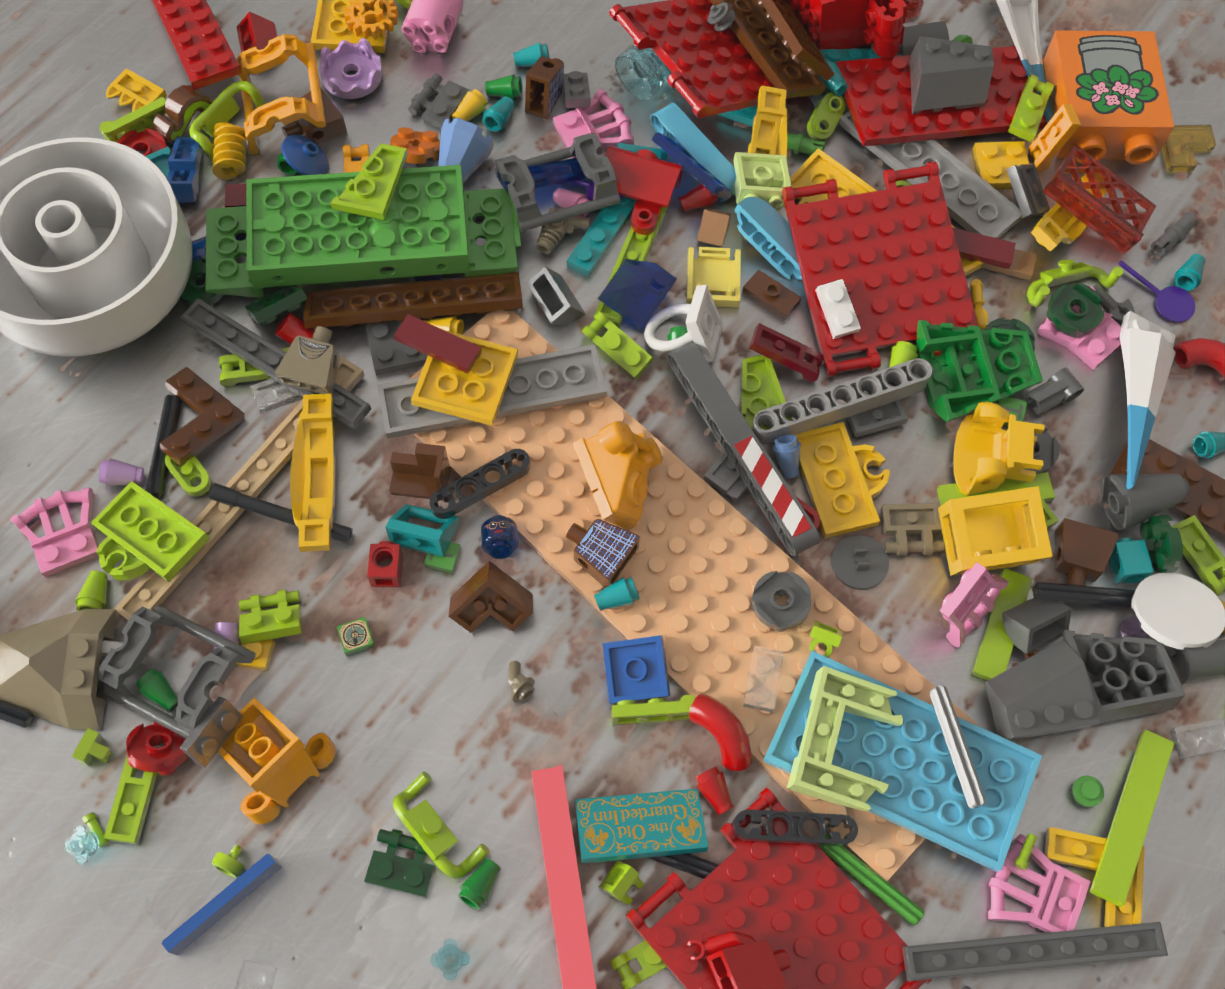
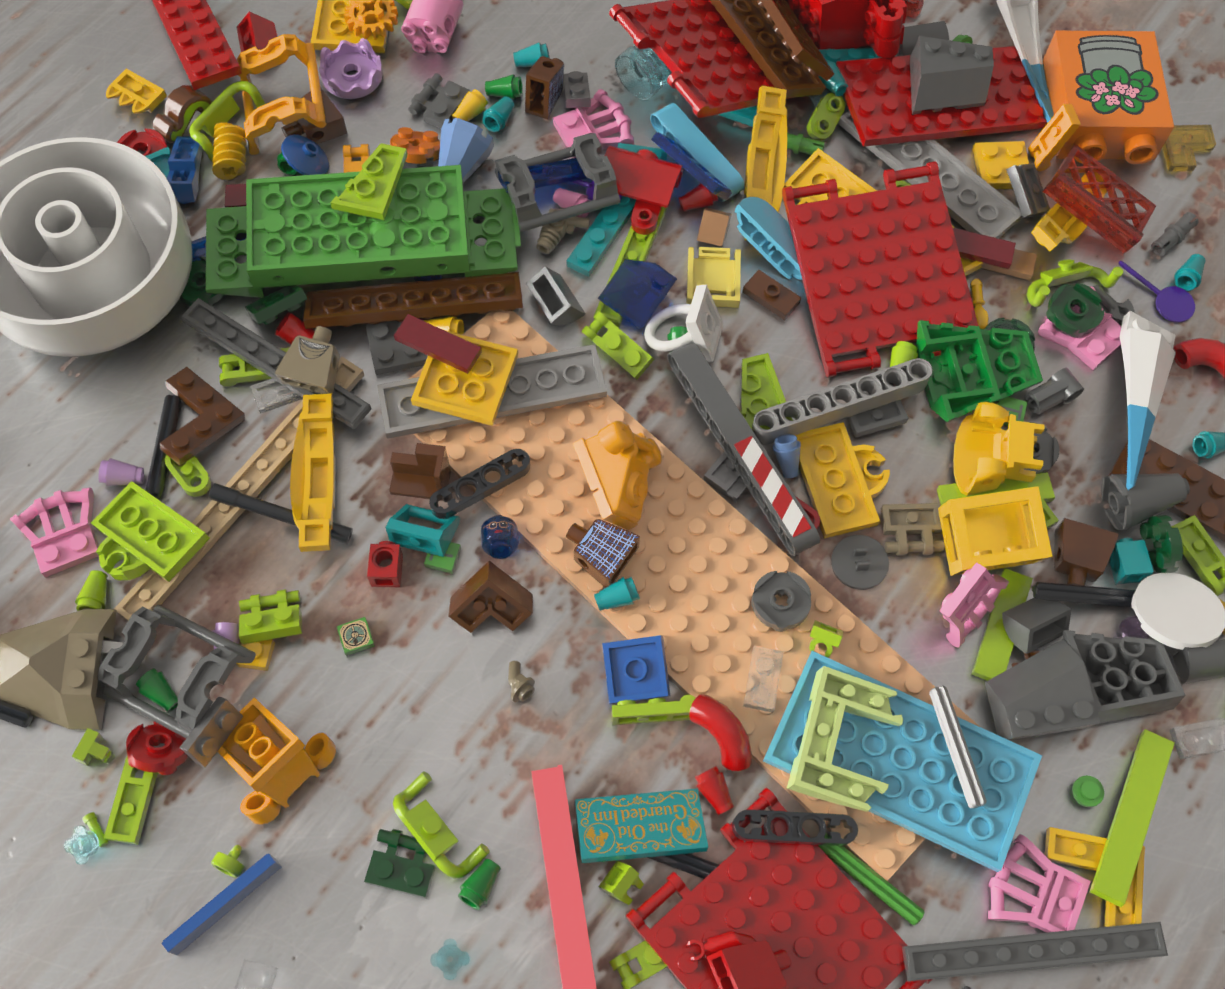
lime plate [99,97,166,143] -> none
dark grey wheel [708,3,735,32] -> none
yellowish green plate [733,152,791,210] -> none
dark red plate [749,323,823,382] -> none
white plate [815,279,861,339] -> none
lime plate [1008,74,1054,142] -> none
lime piece [1014,833,1037,870] -> none

